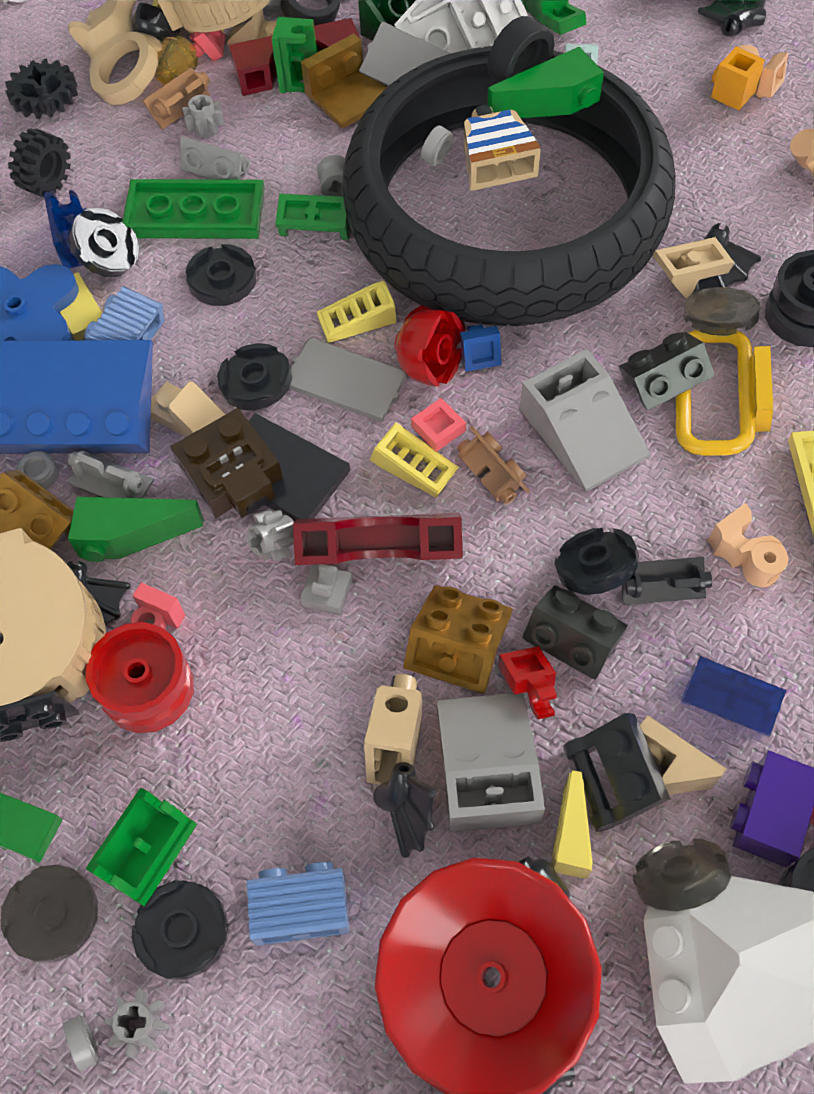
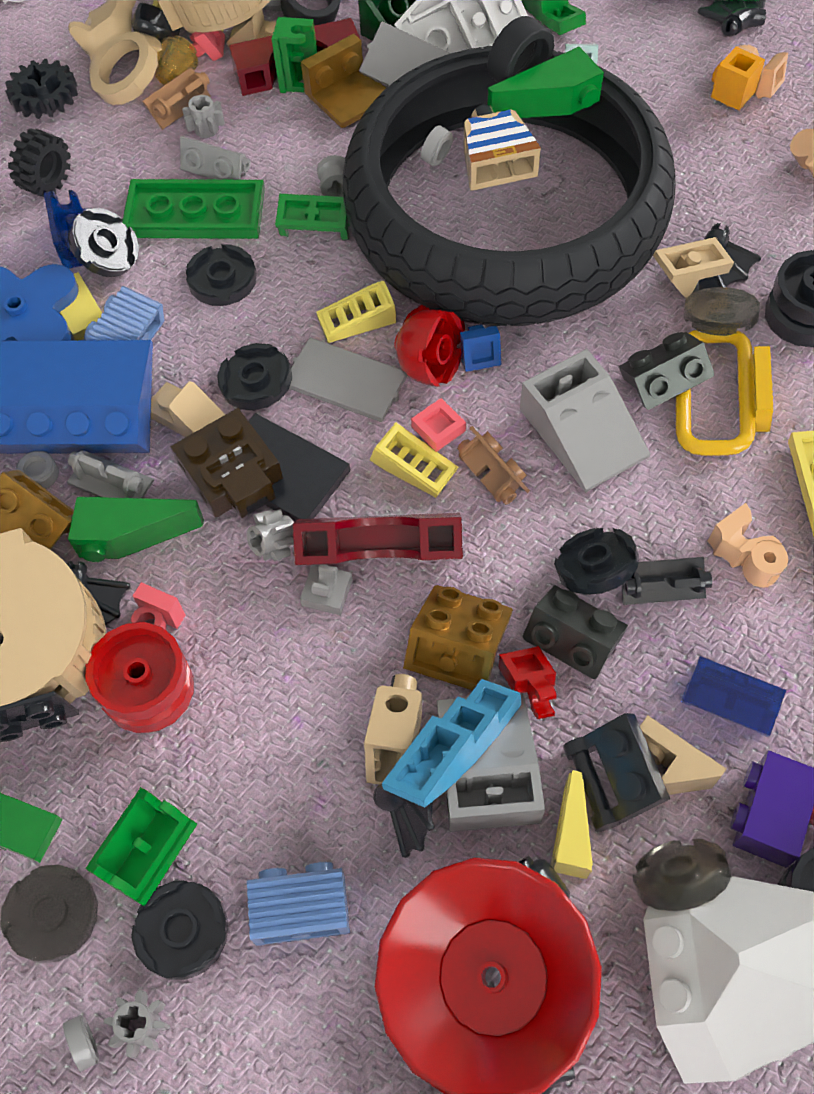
none -> dark azure slope [382,679,521,808]

